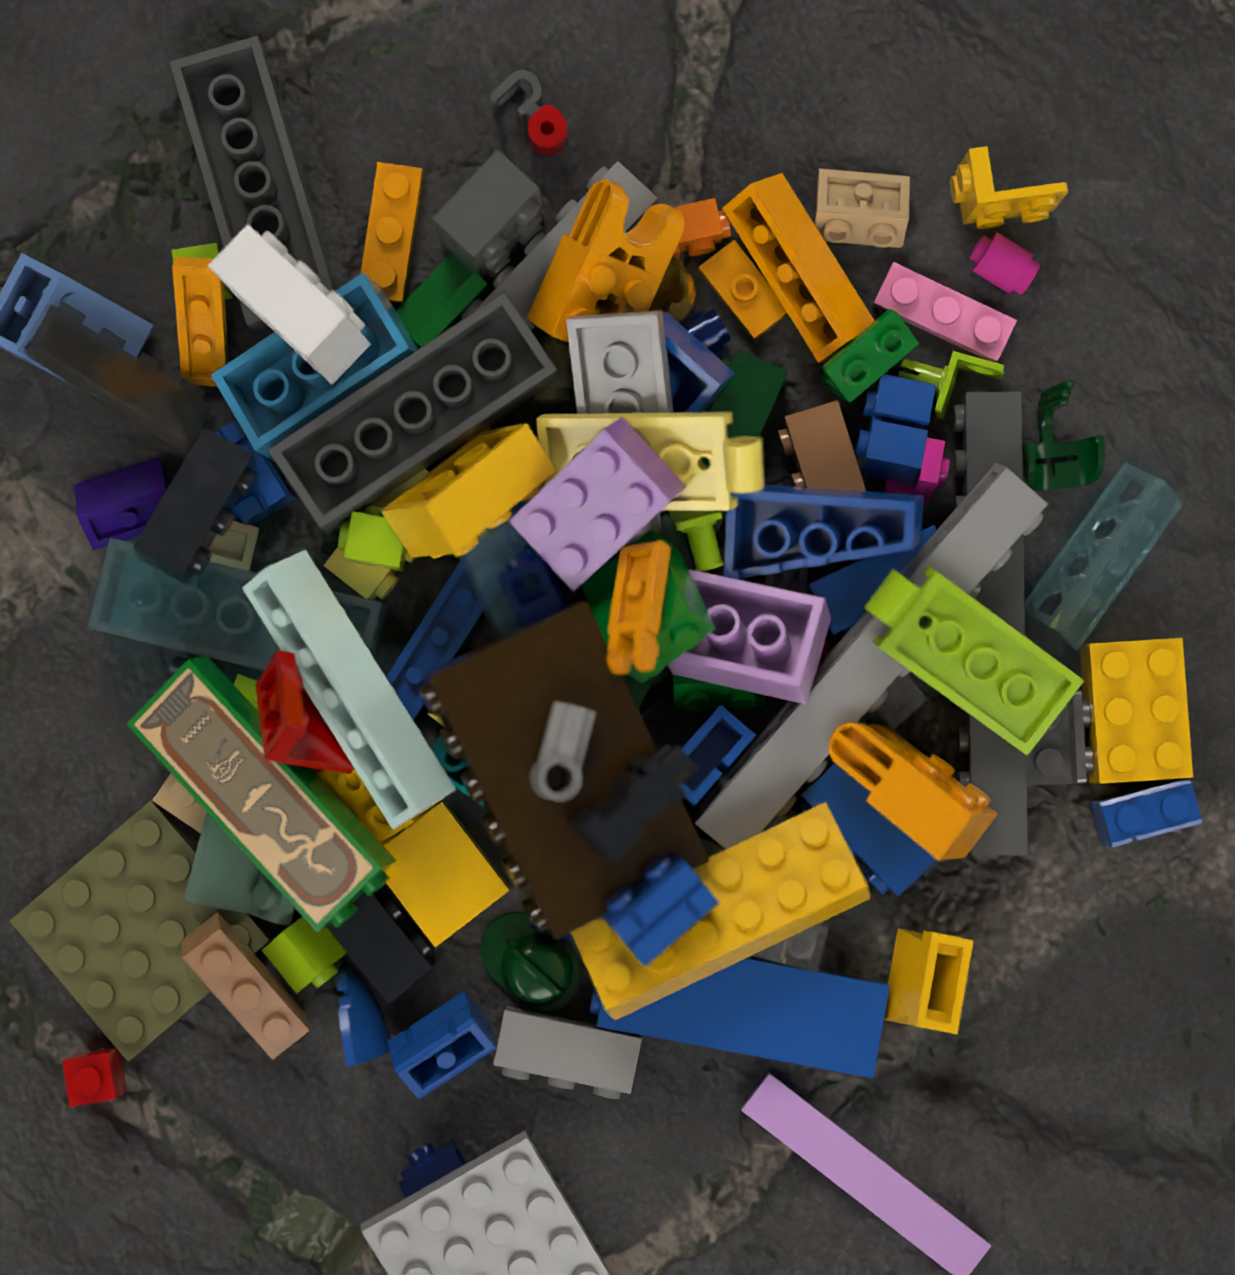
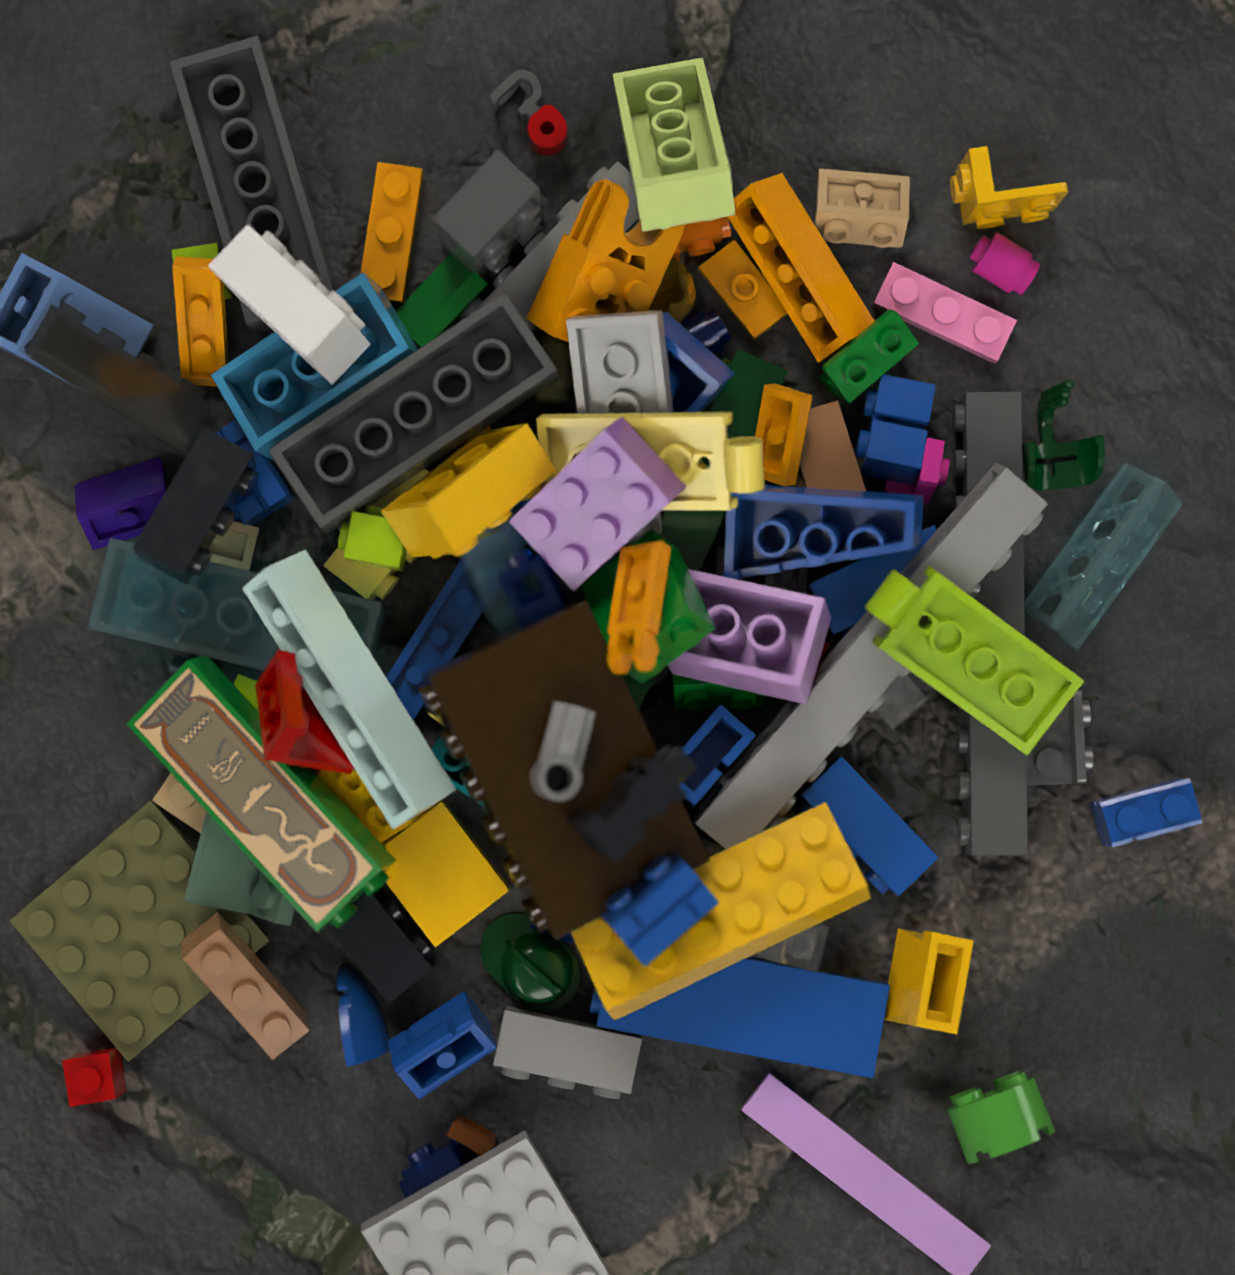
lime brick [262,917,347,994] -> none
lime bracket [668,510,724,572] -> none
light orange brick [829,722,998,861] -> none
lime bracket [898,351,1005,419] -> none
yellow brick [1079,638,1193,784] -> none
none -> reddish brown tile [446,1114,497,1155]
none -> yellowish green brick [613,58,735,232]
none -> light orange plate [755,384,813,487]
none -> bright green brick [946,1071,1056,1164]

